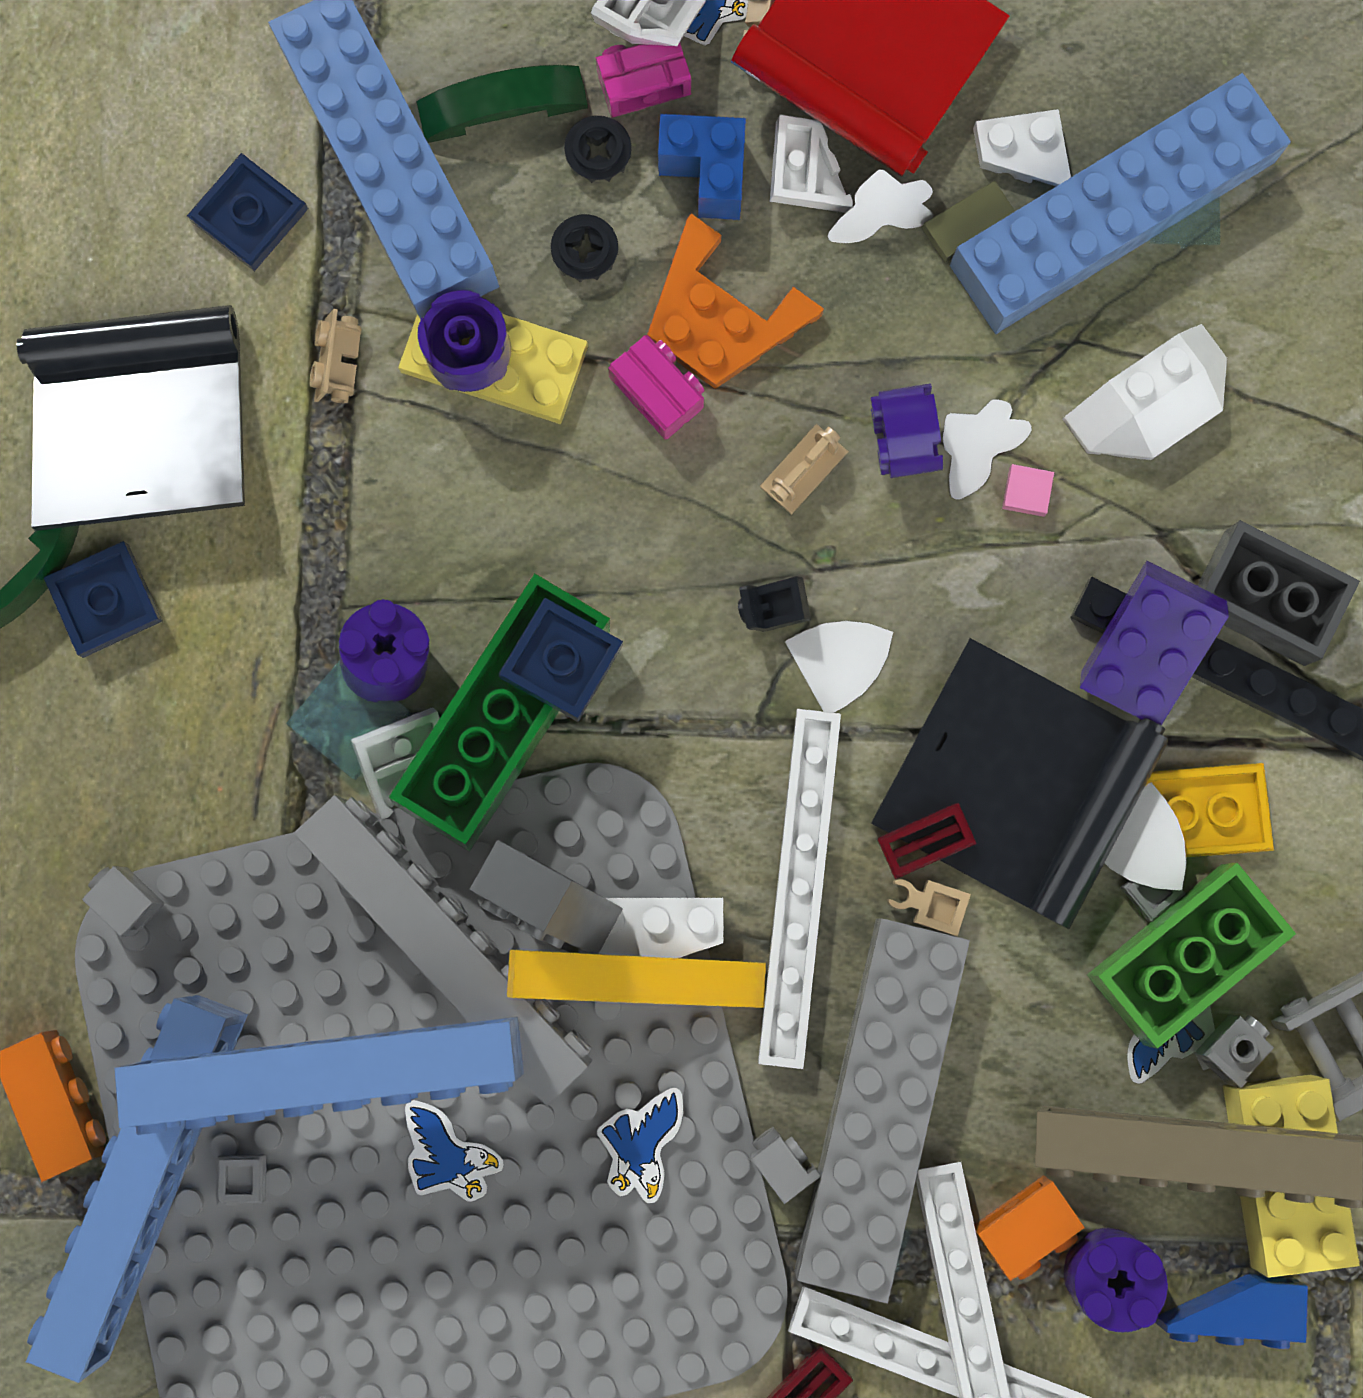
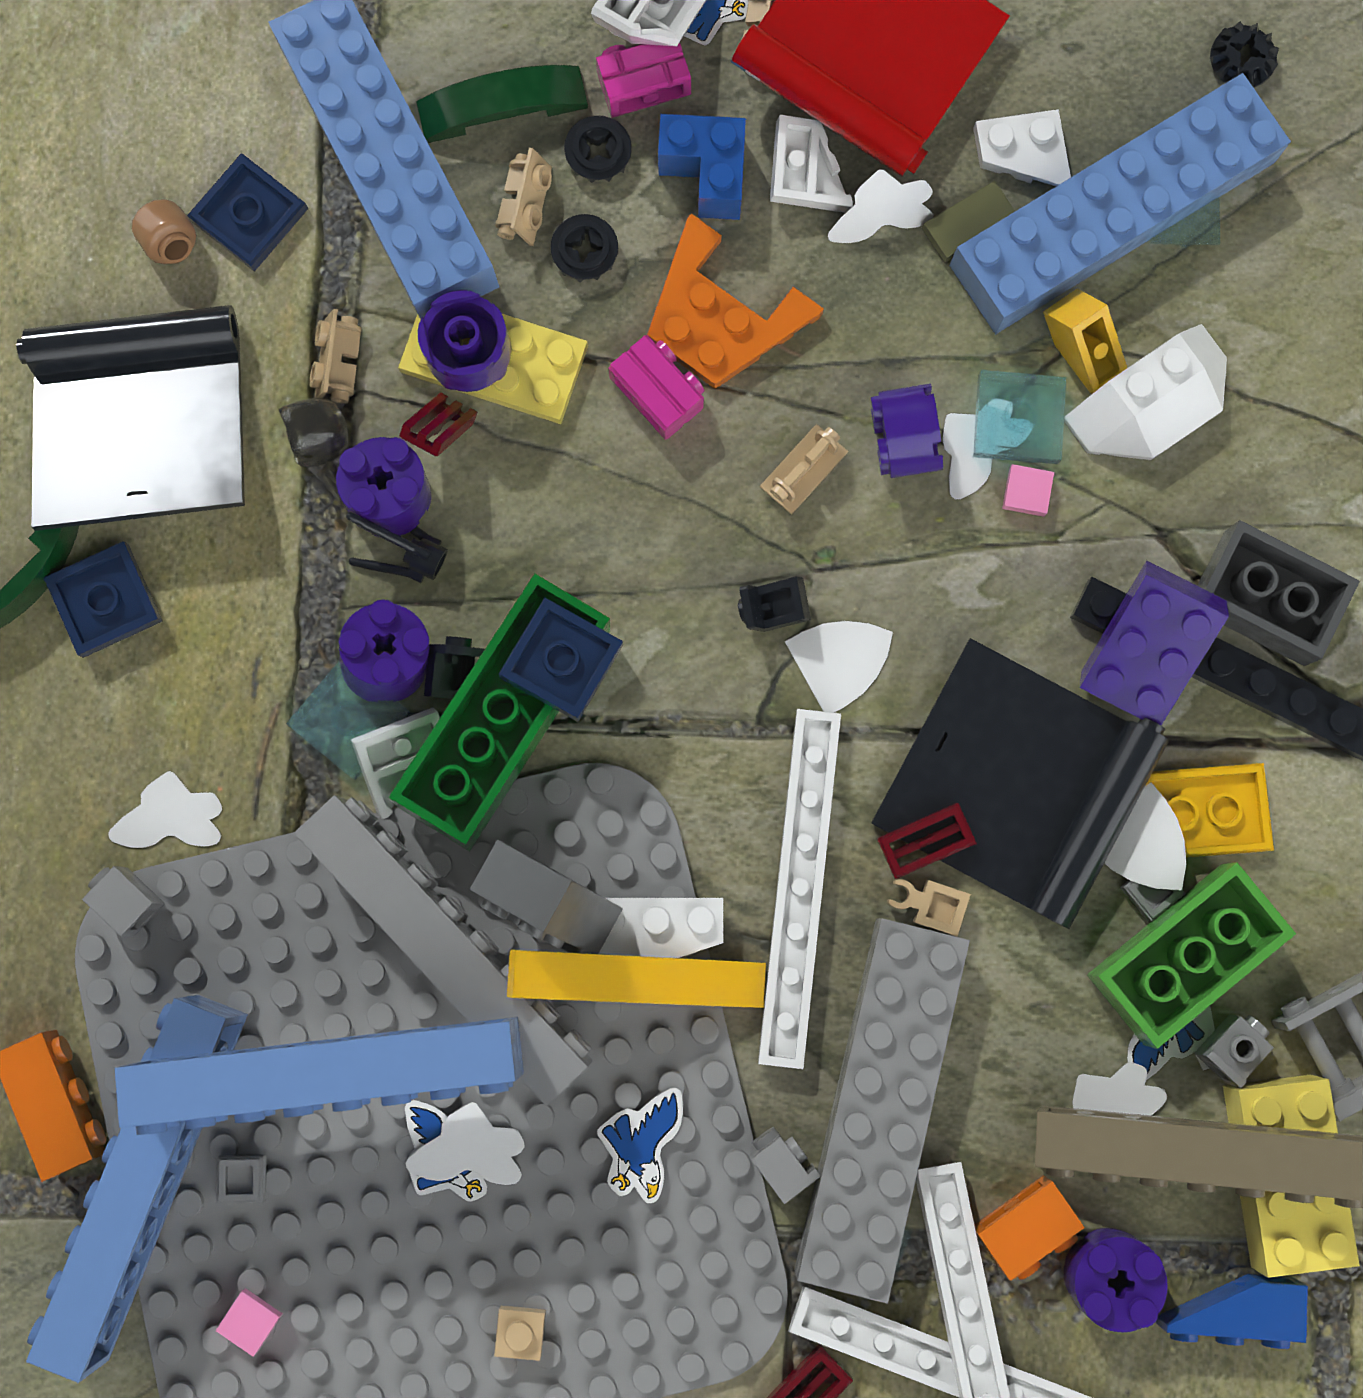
none -> white sticker [108,771,222,848]
none -> medium nougat head [131,199,197,264]
none -> bright pink tile [216,1288,283,1357]
none -> clear smoke helmet [278,398,348,468]
none -> dark purple brick [336,437,431,537]
none -> black plant [346,512,448,583]
none -> dark red tile [399,392,478,457]
none -> white sticker [406,1102,525,1185]
none -> black bracket [424,636,485,699]
none -> tan plate [494,1305,546,1361]
none -> tan hinge [495,148,552,246]
none -> clear light blue tile [973,370,1066,464]
none -> yellow slope [1043,288,1127,394]
none -> white sticker [1073,1062,1167,1116]
none -> black gear [1210,21,1279,88]

